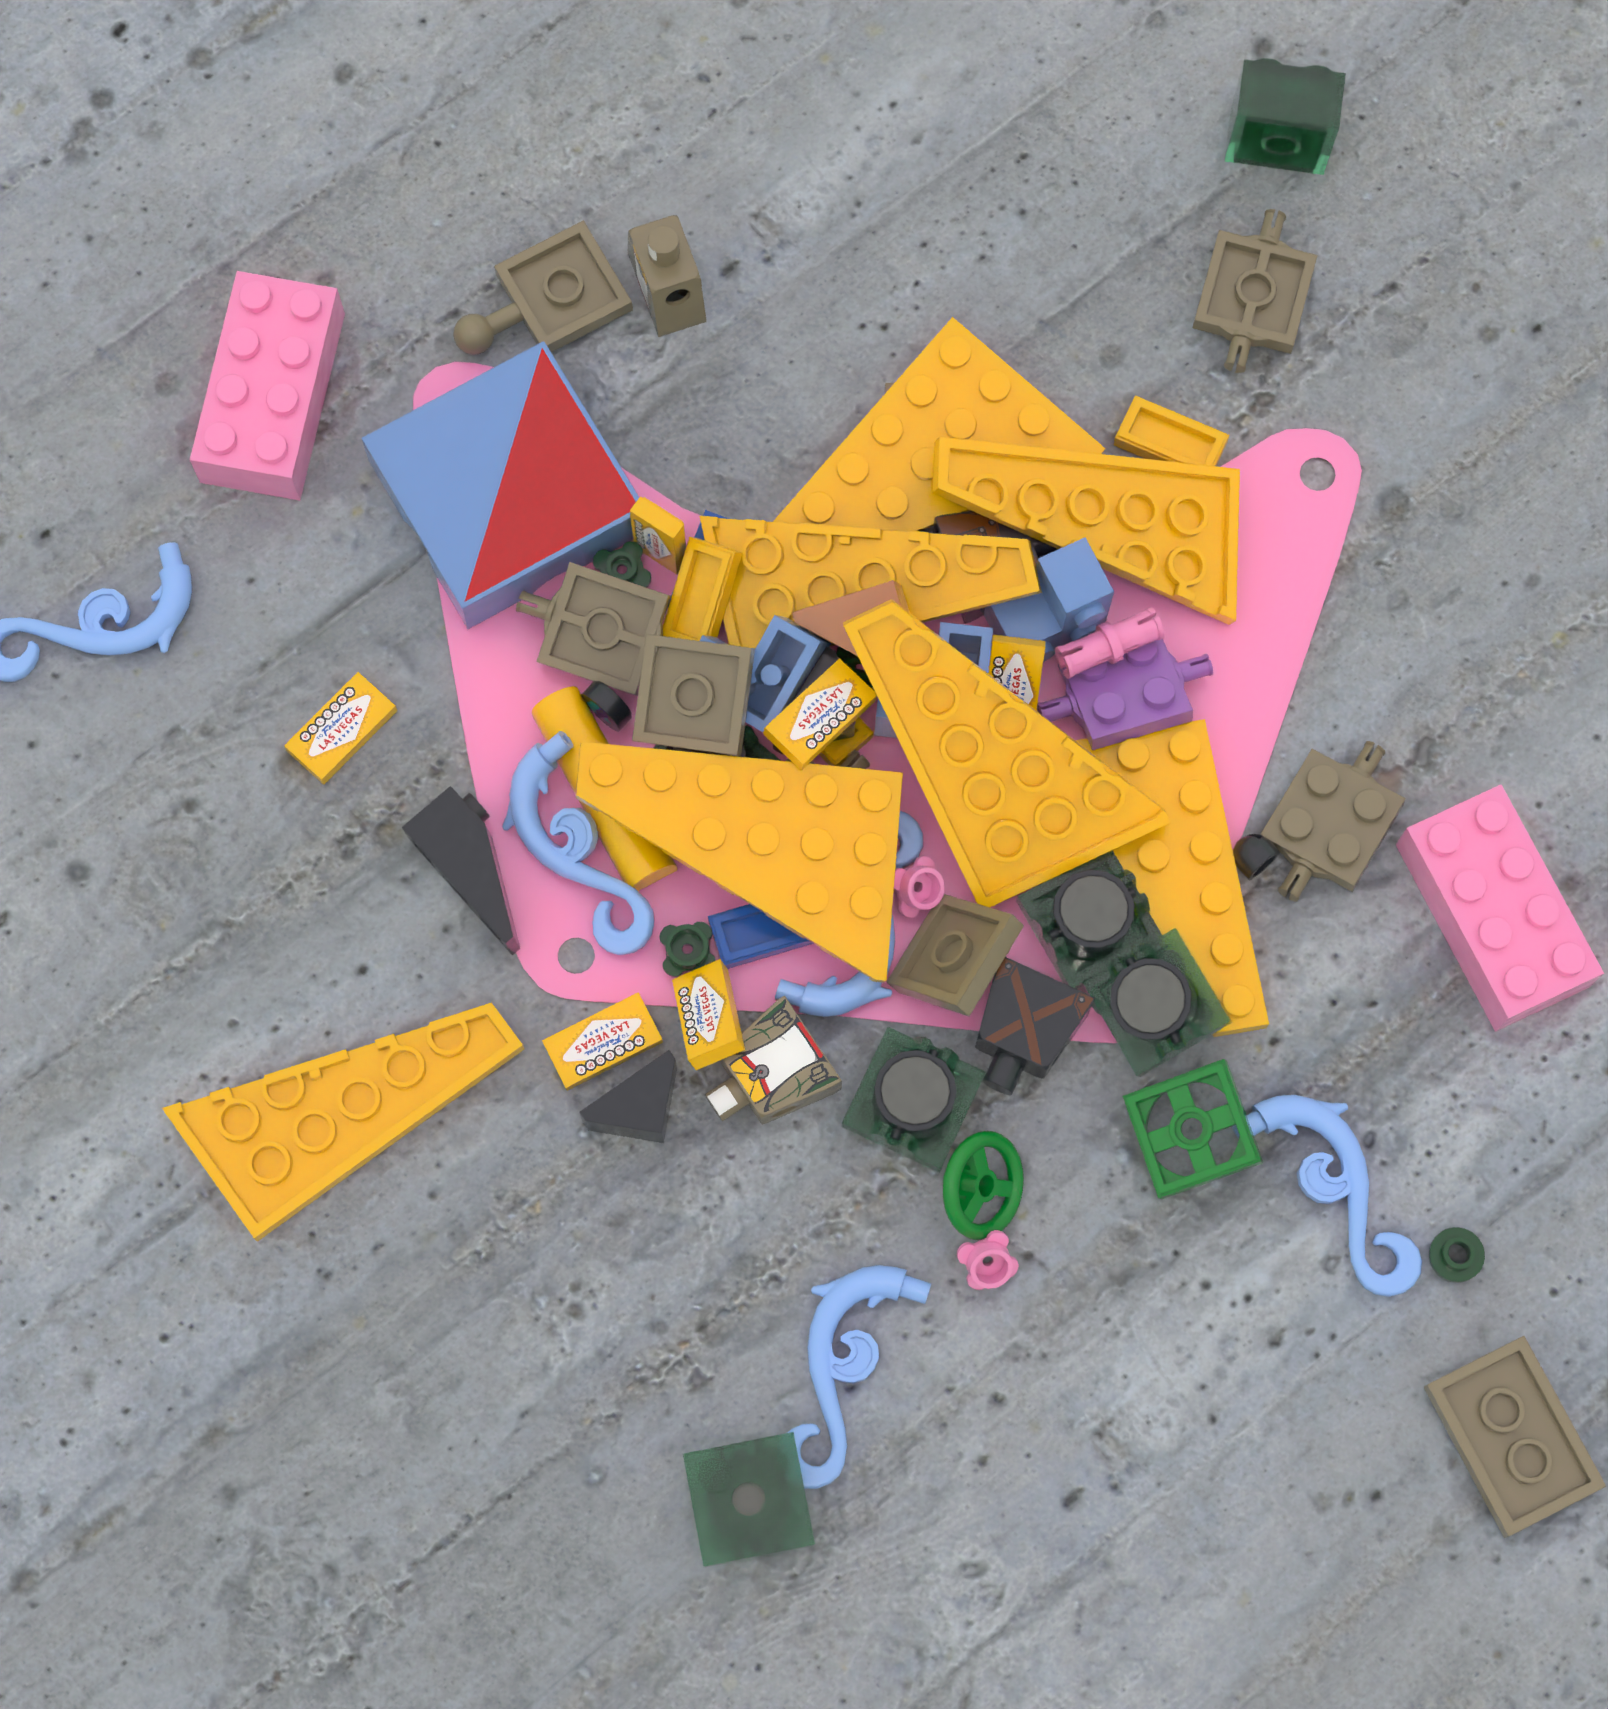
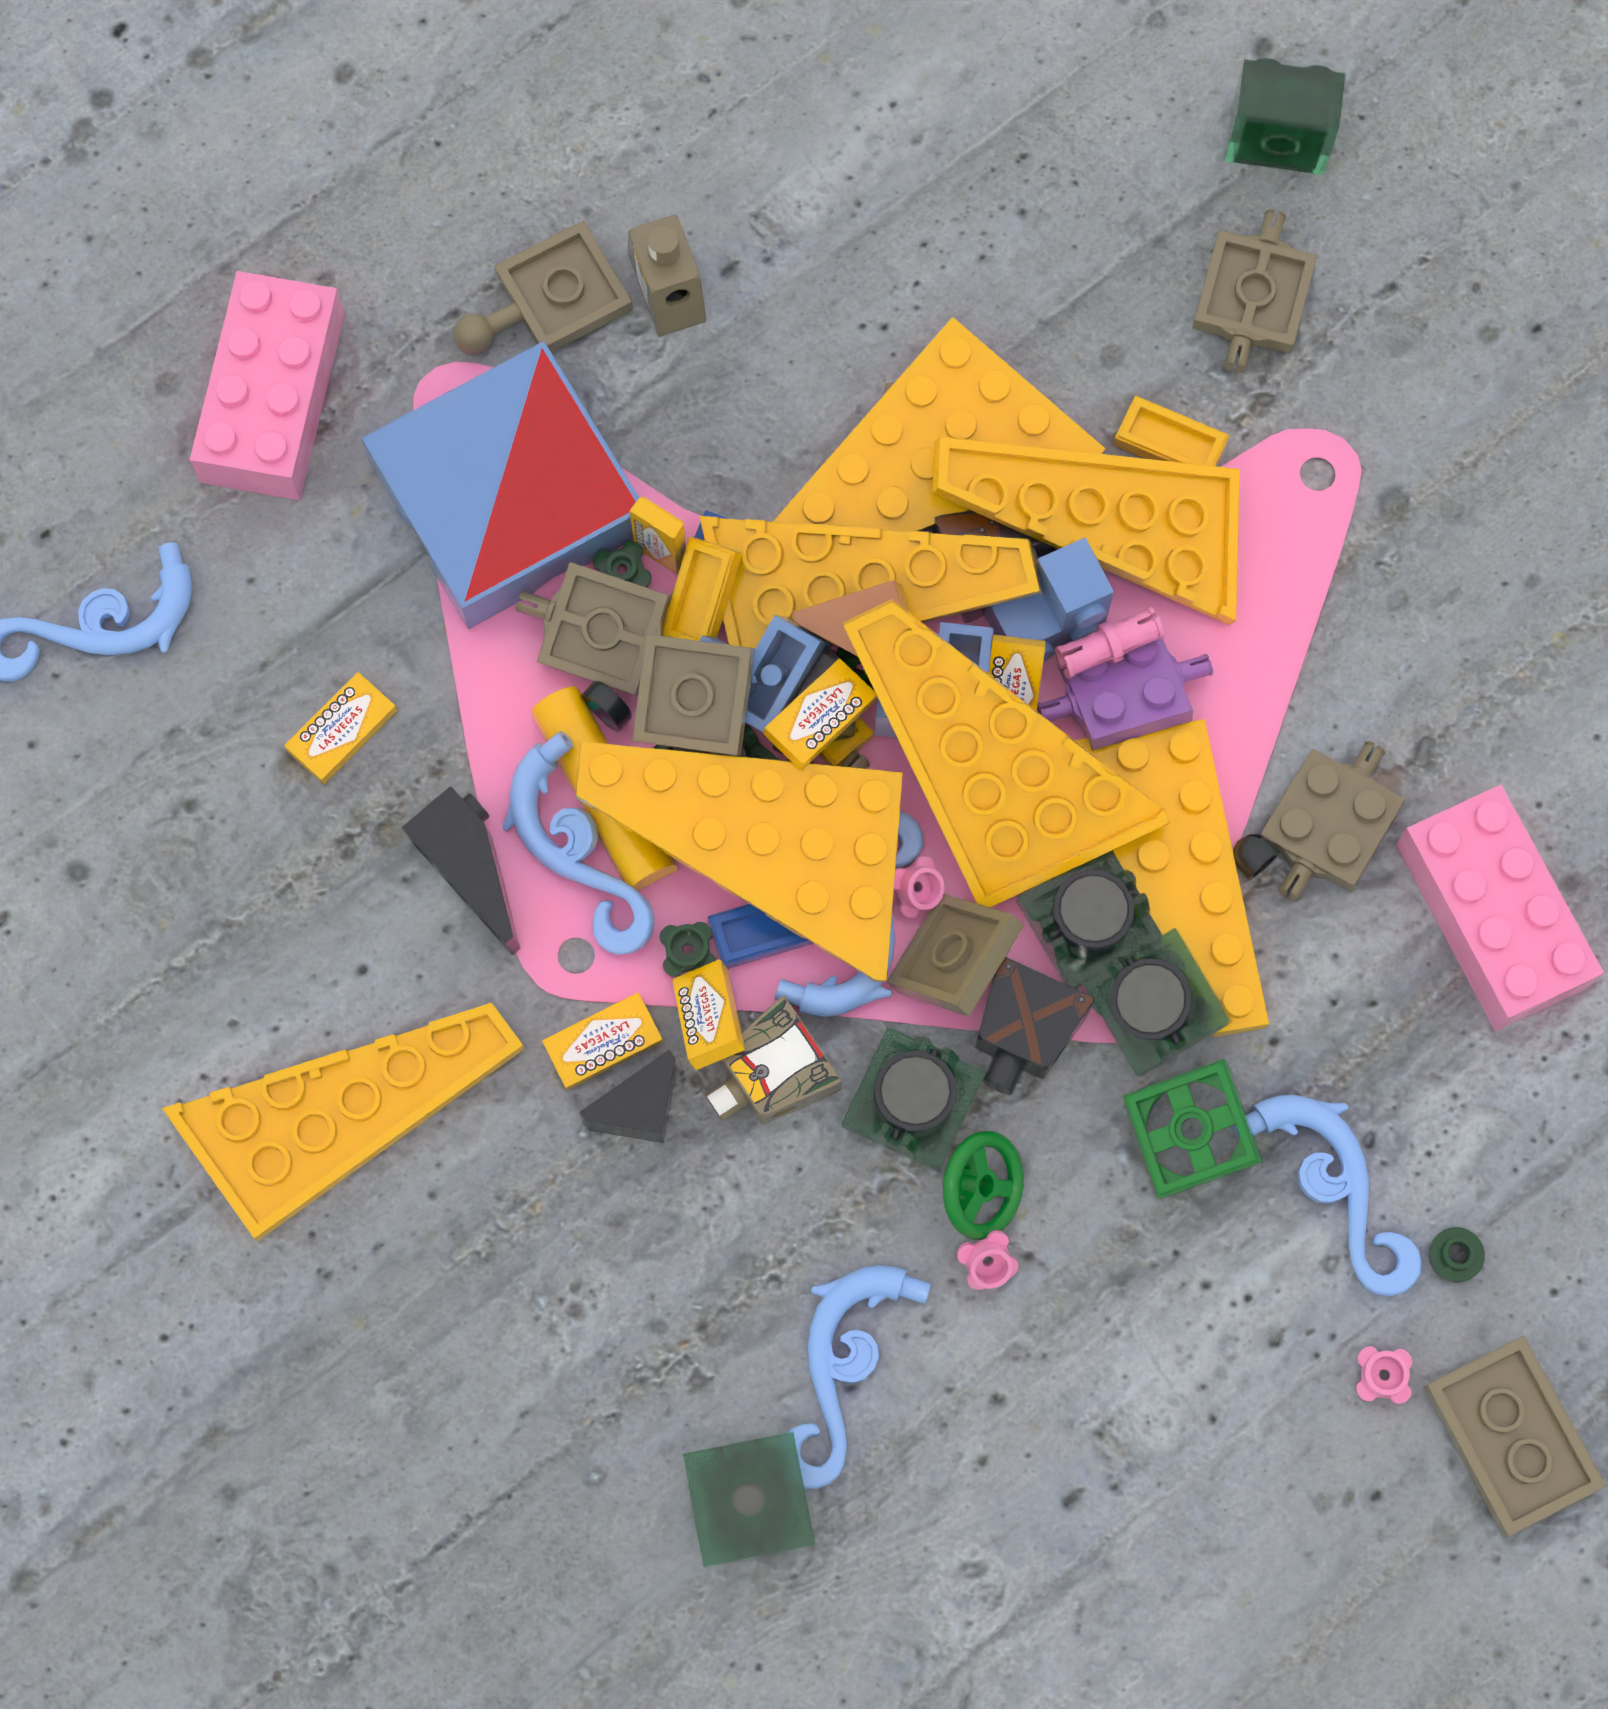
none -> bright pink plate [1356,1346,1413,1404]

